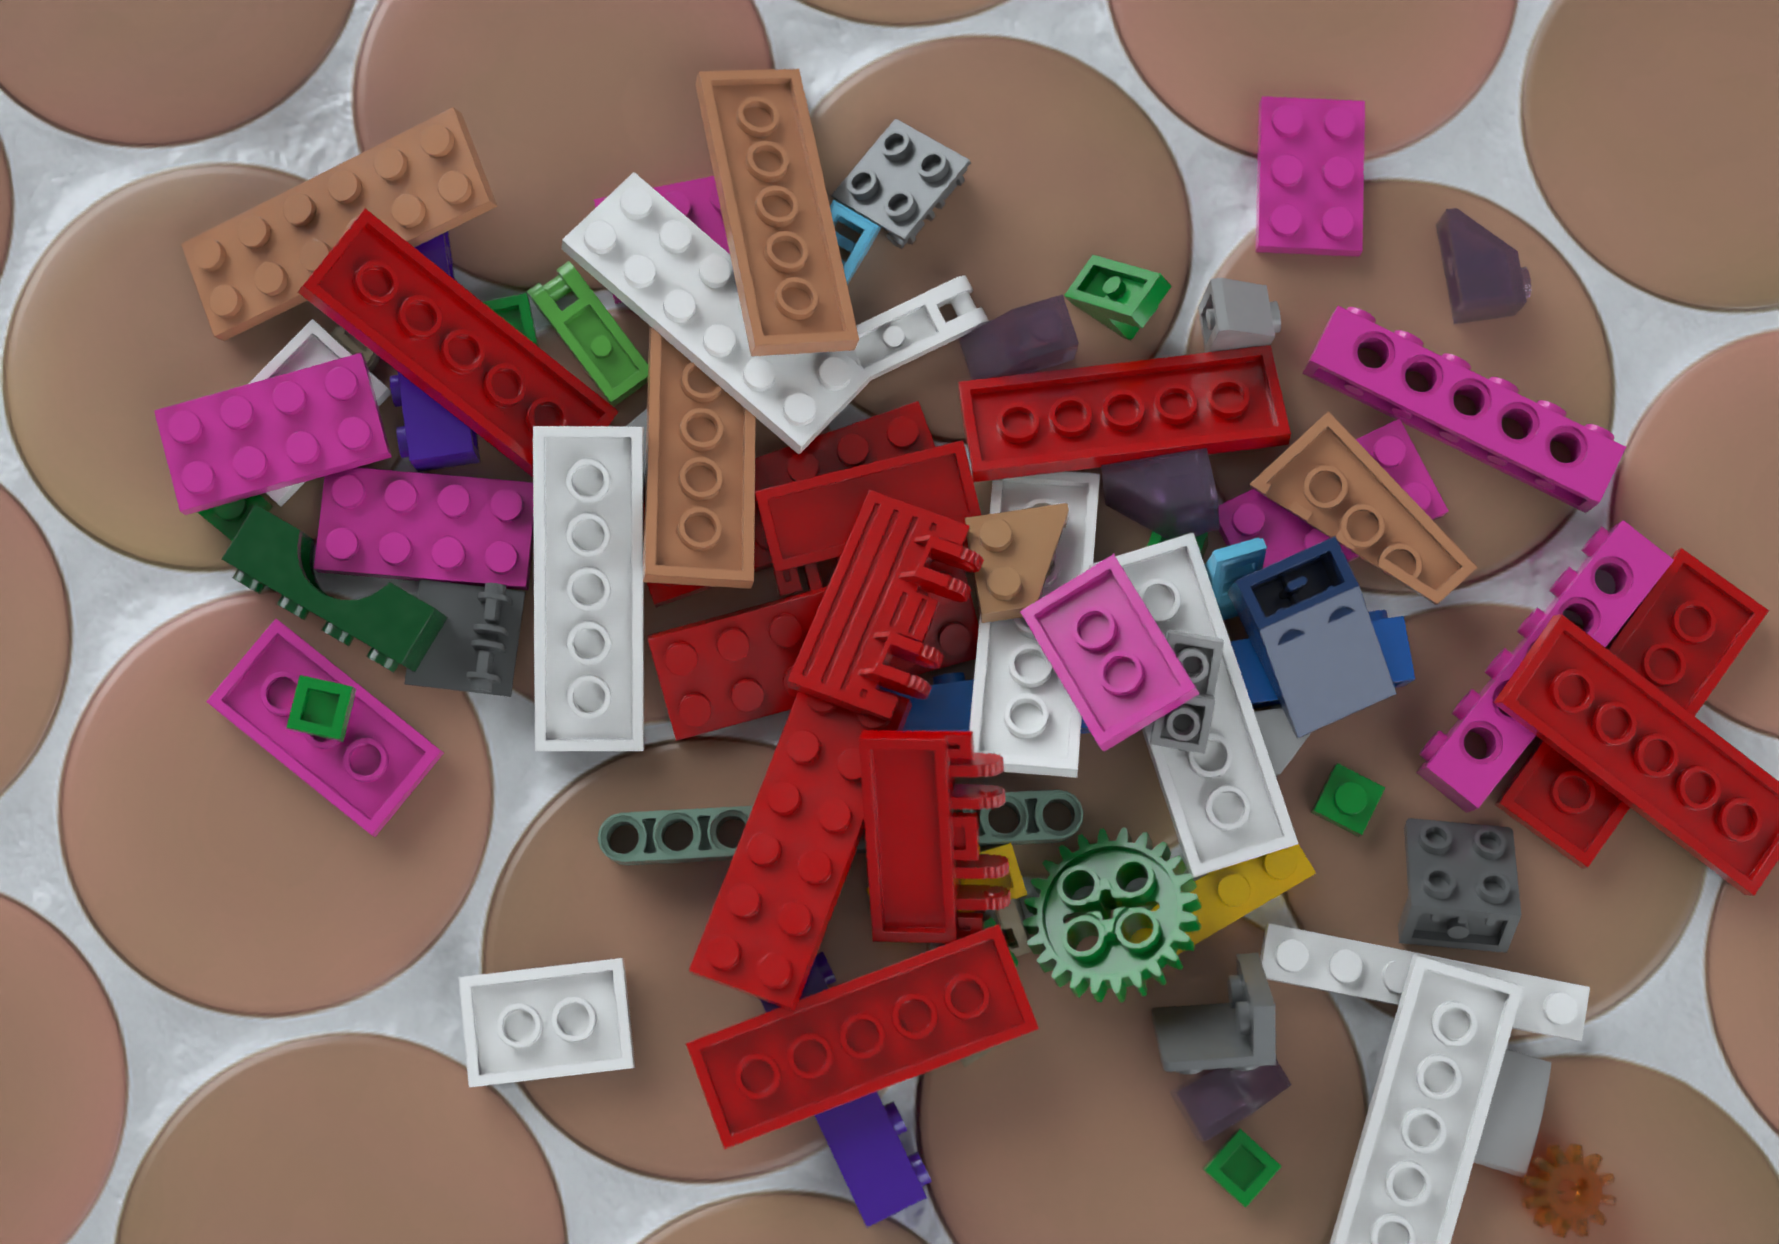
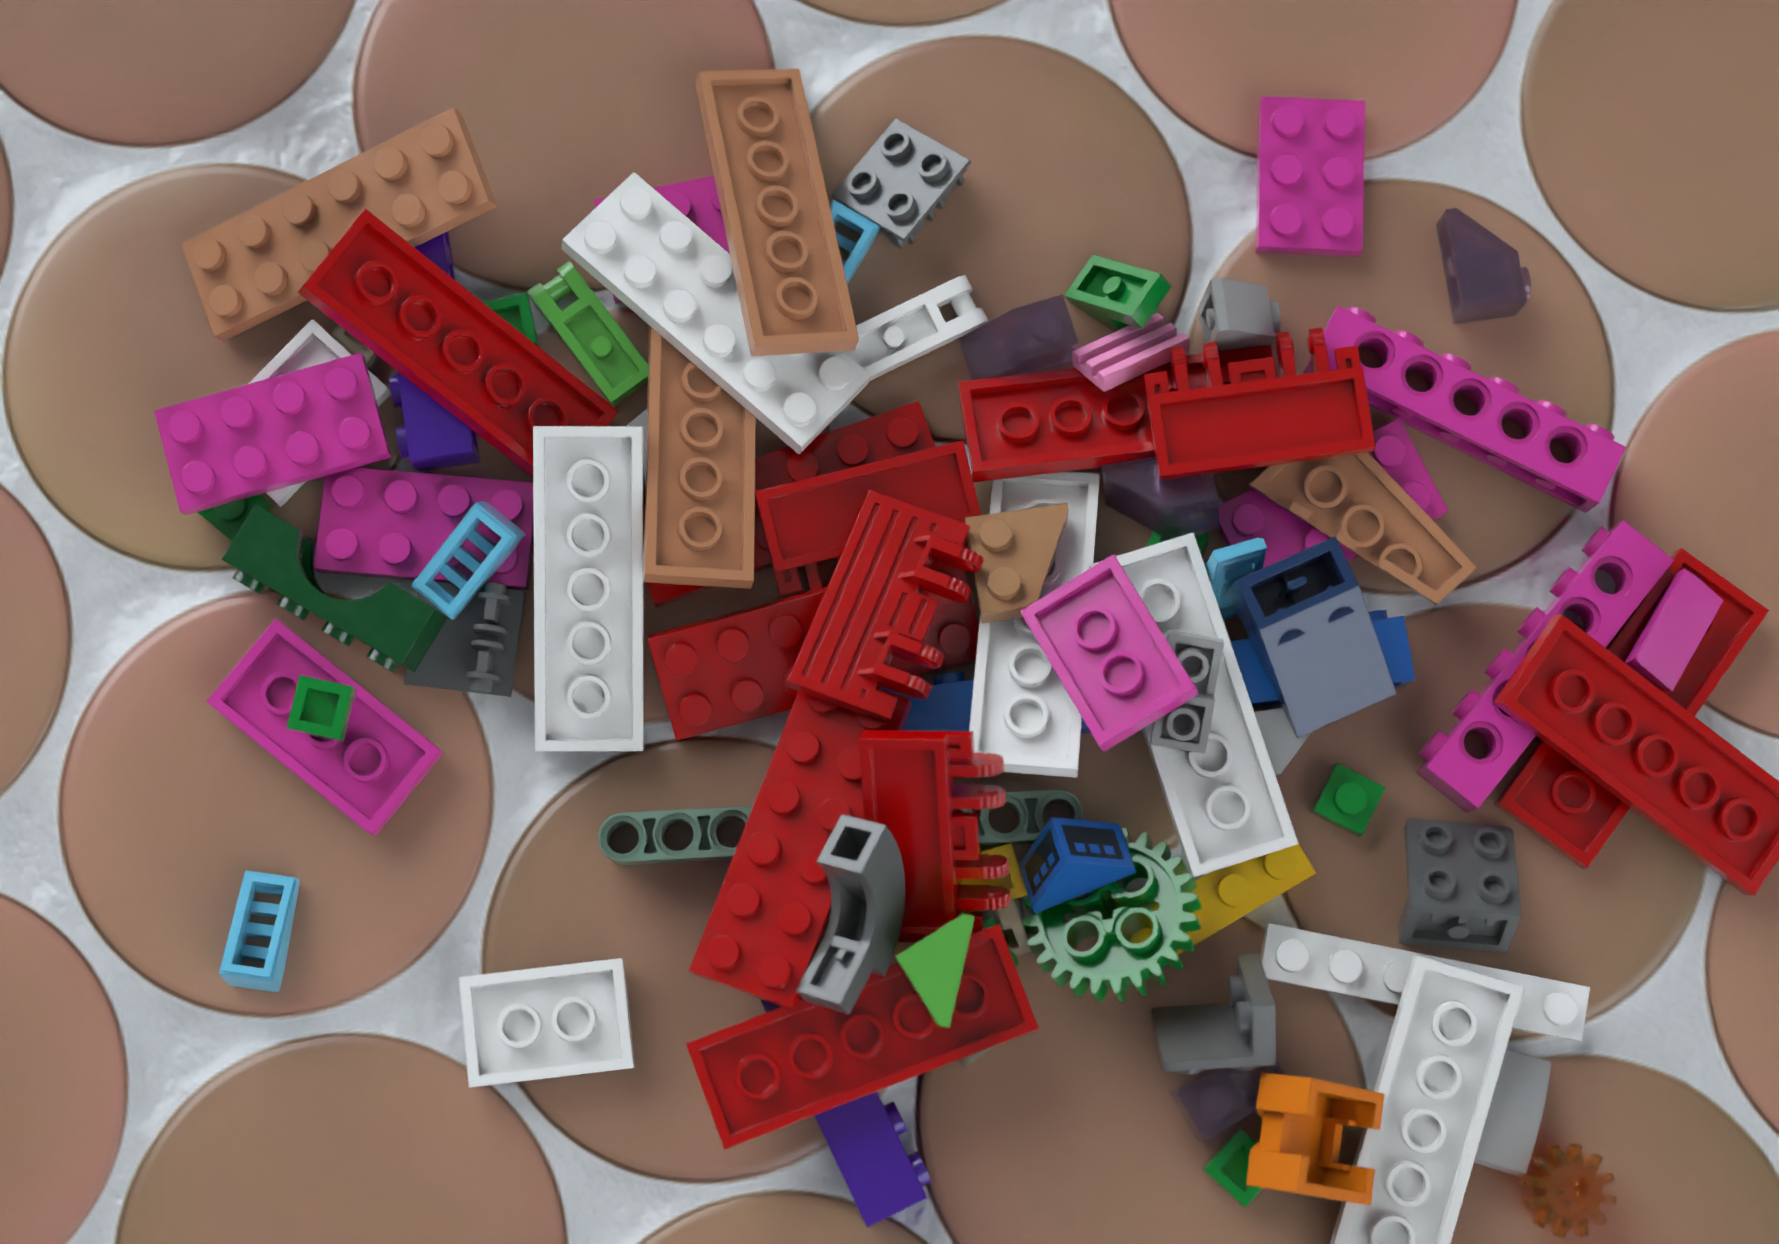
none -> medium azure slope [219,870,300,992]
none -> medium azure slope [411,501,526,620]
none -> dark grey arch [796,814,905,1015]
none -> bright green slope [895,914,975,1029]
none -> blue slope [1019,817,1137,914]
none -> bright pink tile [1073,313,1190,392]
none -> red hinge [1144,327,1376,480]
none -> orange piece [1246,1073,1385,1206]
none -> dark pink slope [1625,569,1724,692]

